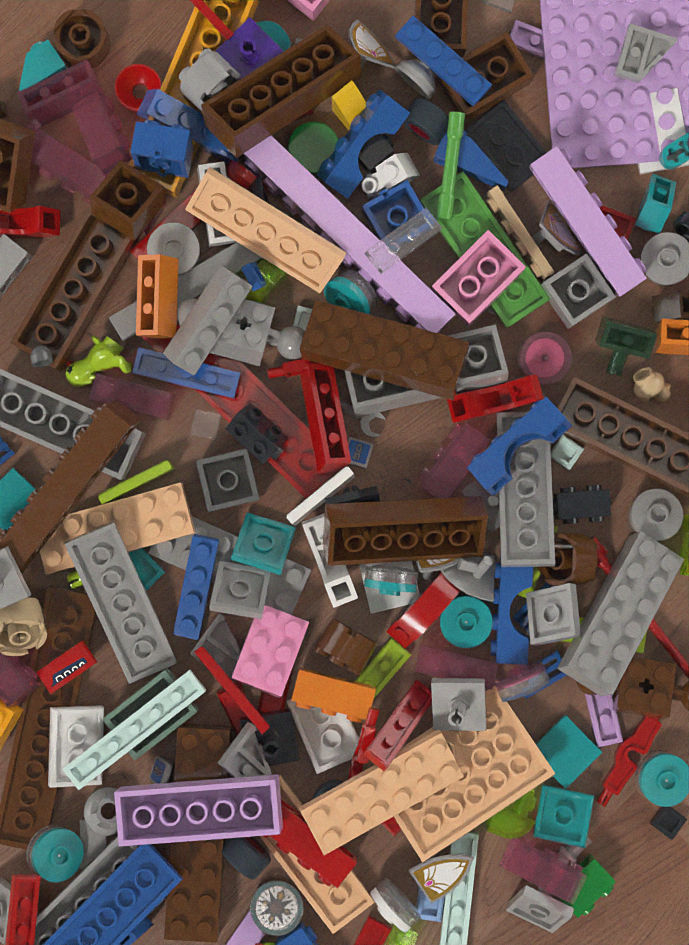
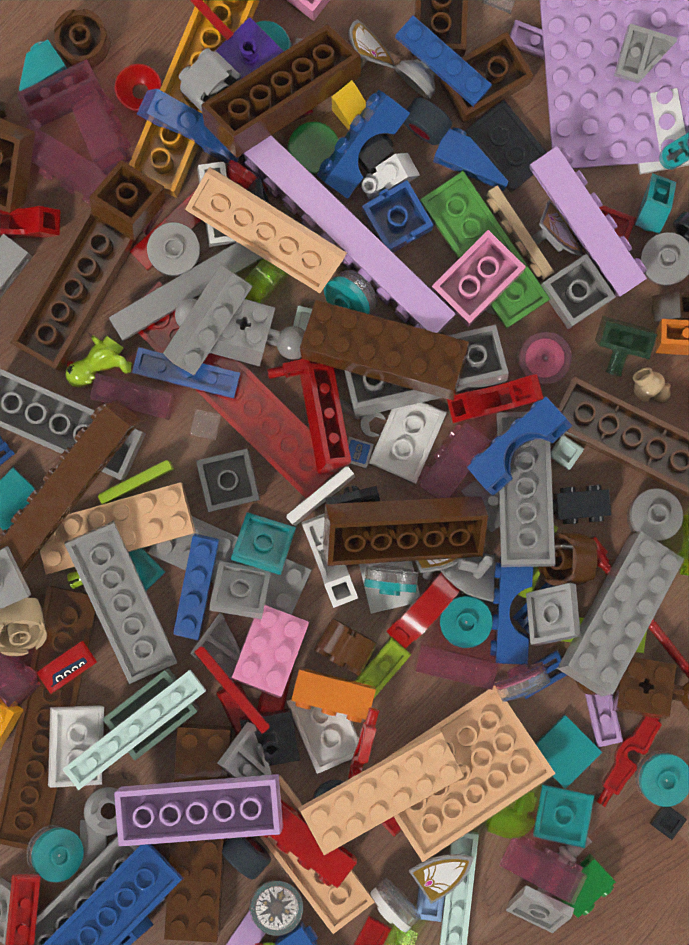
dark grey hinge [31,346,53,367] -> none
blue brick [130,120,194,178] -> none
orange brick [136,254,179,338] -> none
slope [149,755,175,784] -> none
black brick [225,403,289,465] -> none
blue tile [241,262,267,291] -> none
red tile [363,679,432,771] -> none
clear tile [364,208,442,274] -> none
light grey tile [431,678,487,731] -> none
bright green piece [436,112,465,219] -> none
none -> white tile [369,402,447,484]

